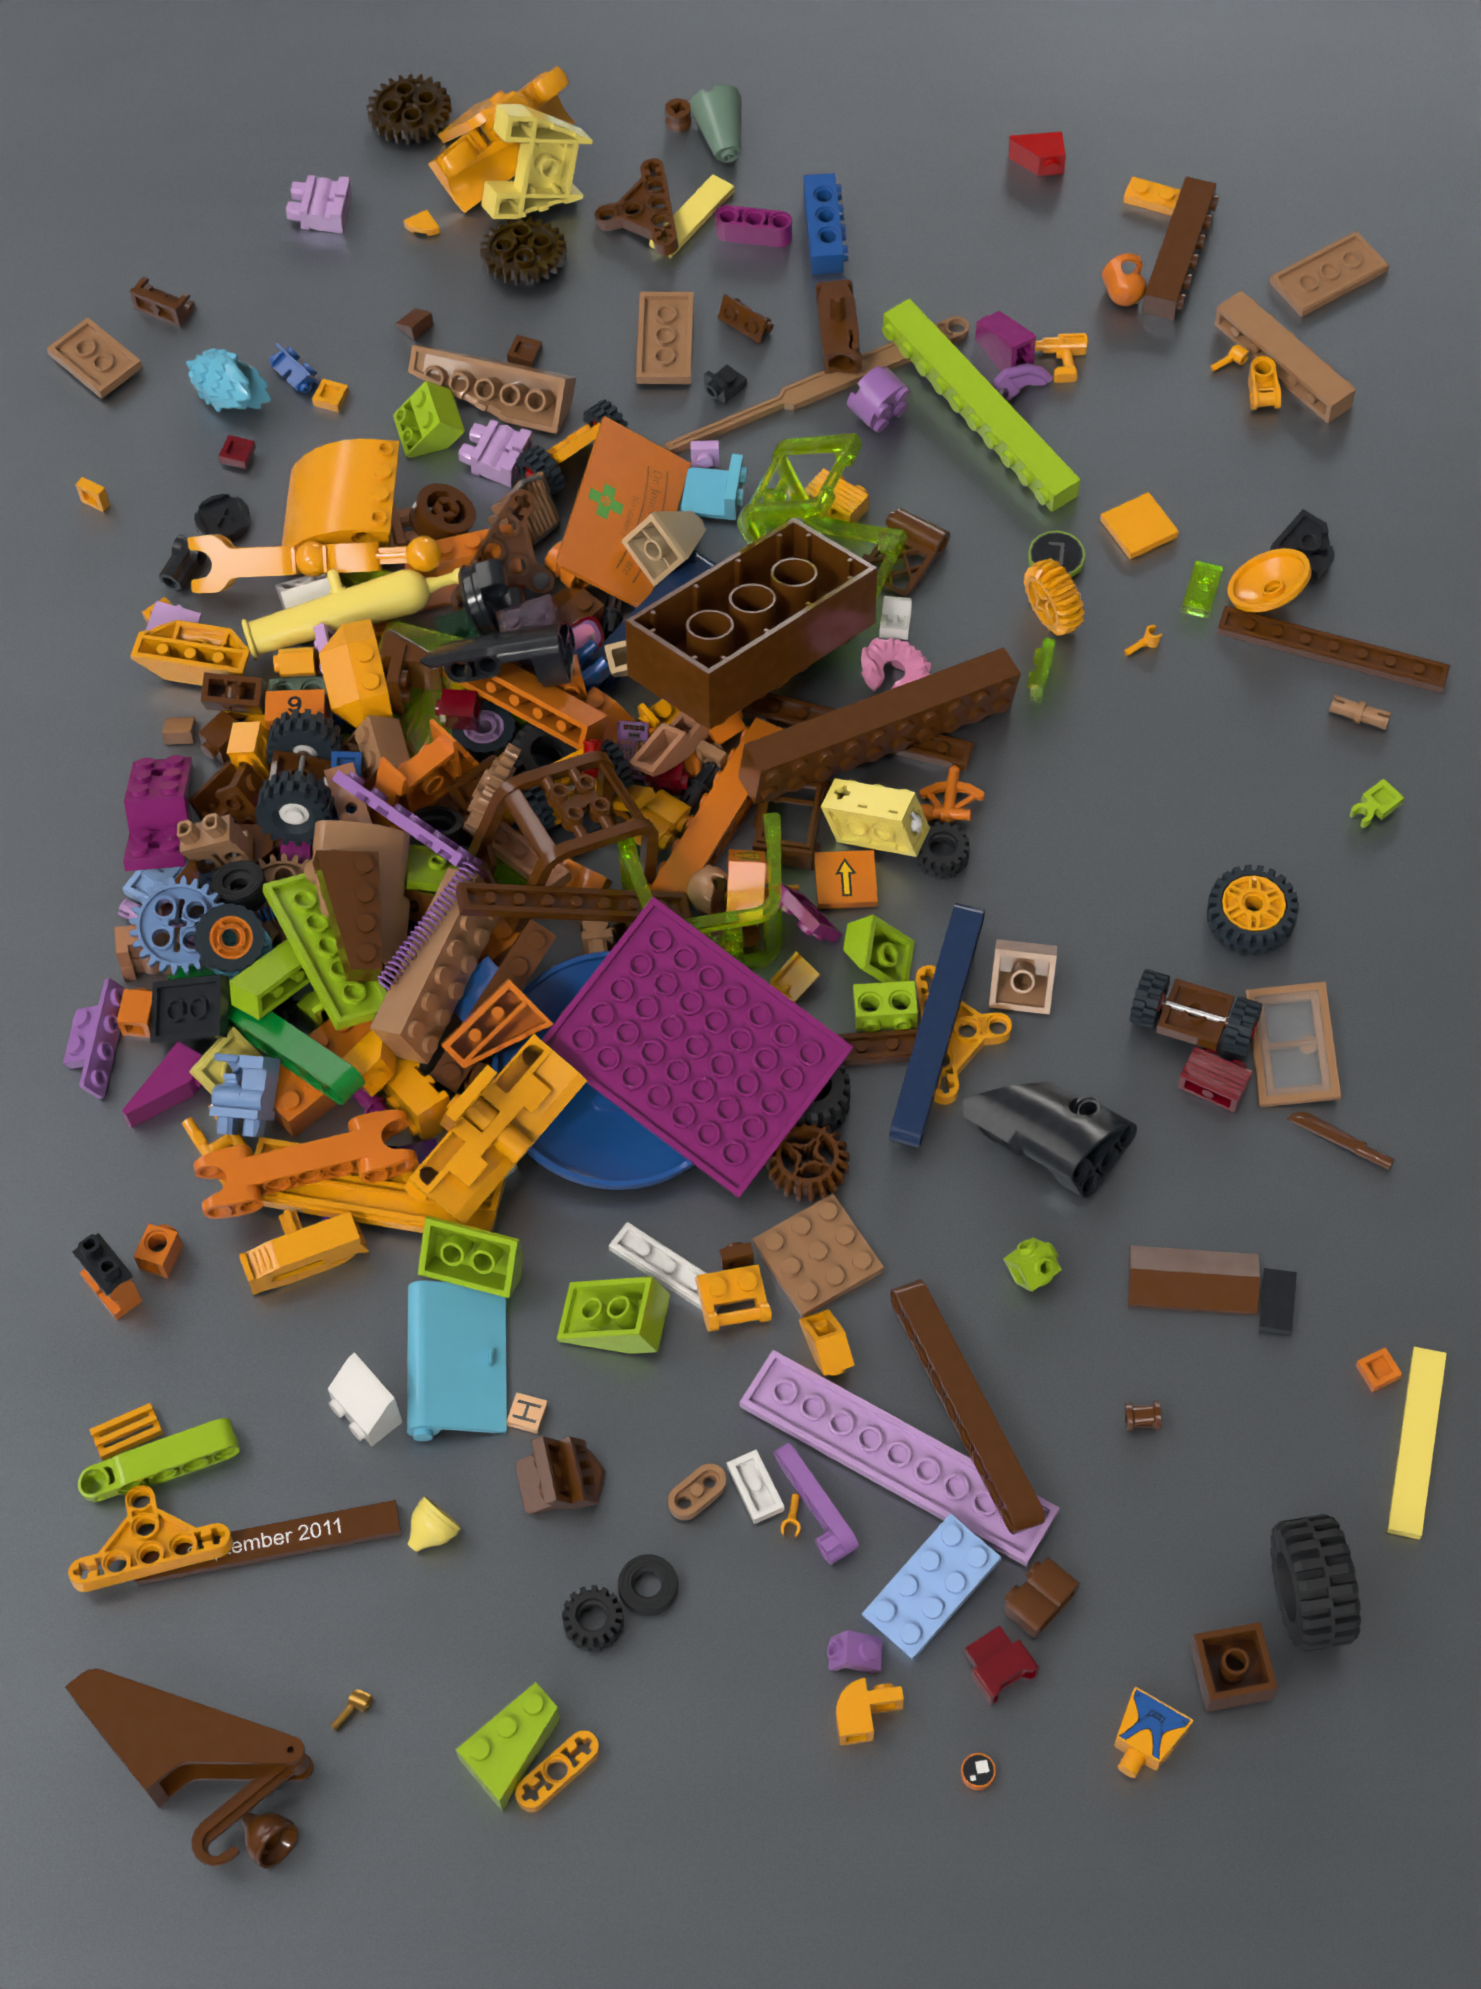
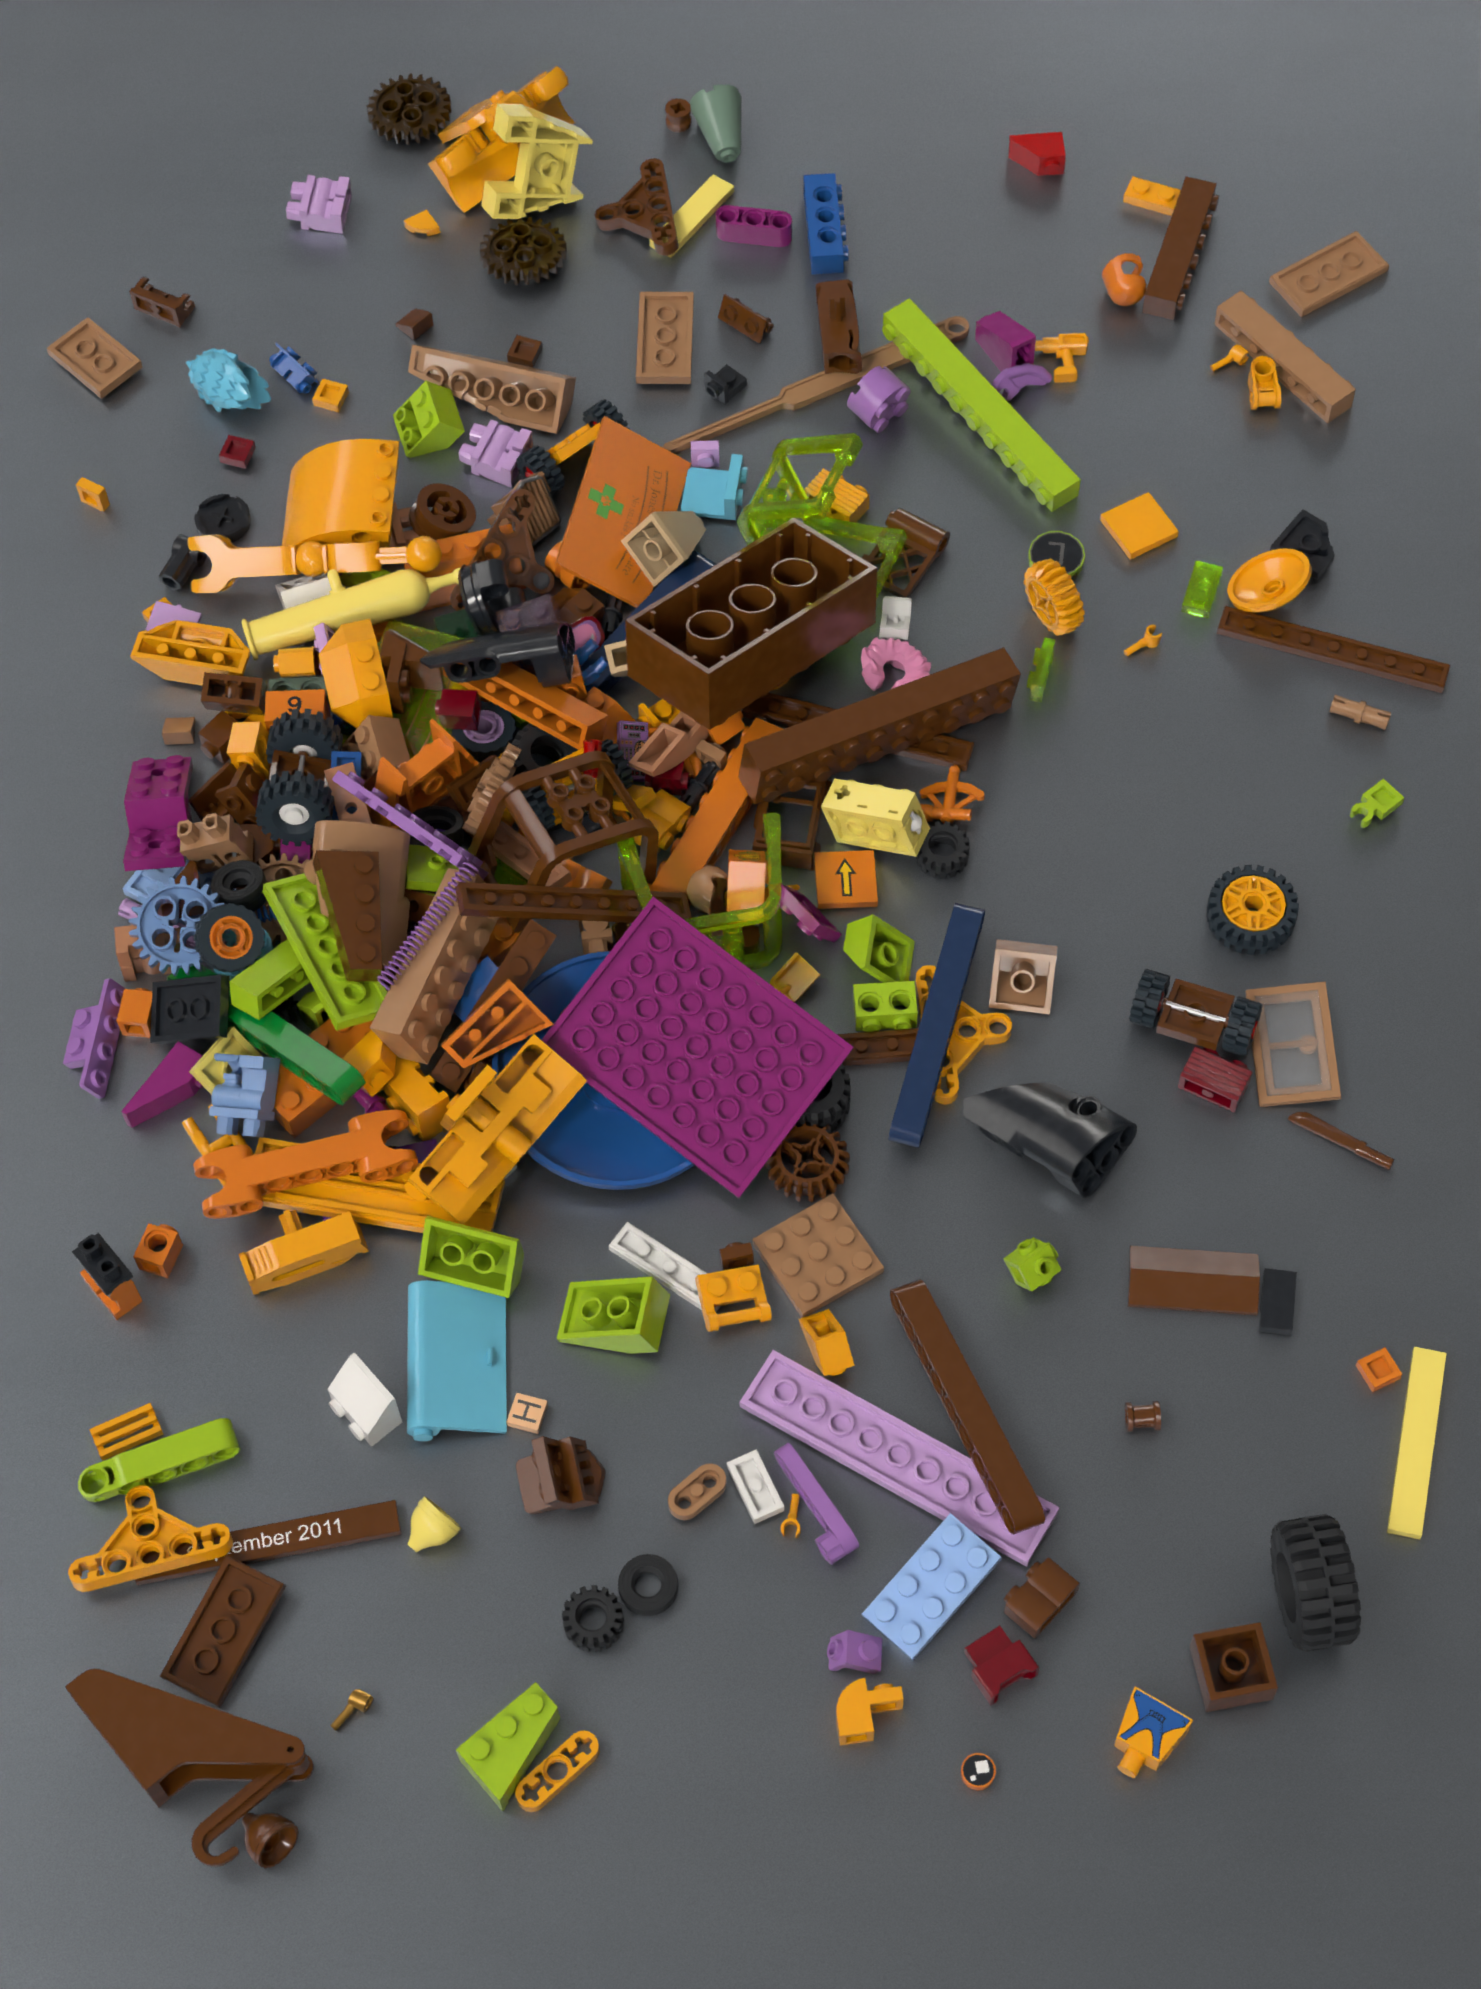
none -> reddish brown tile [160,1555,286,1708]

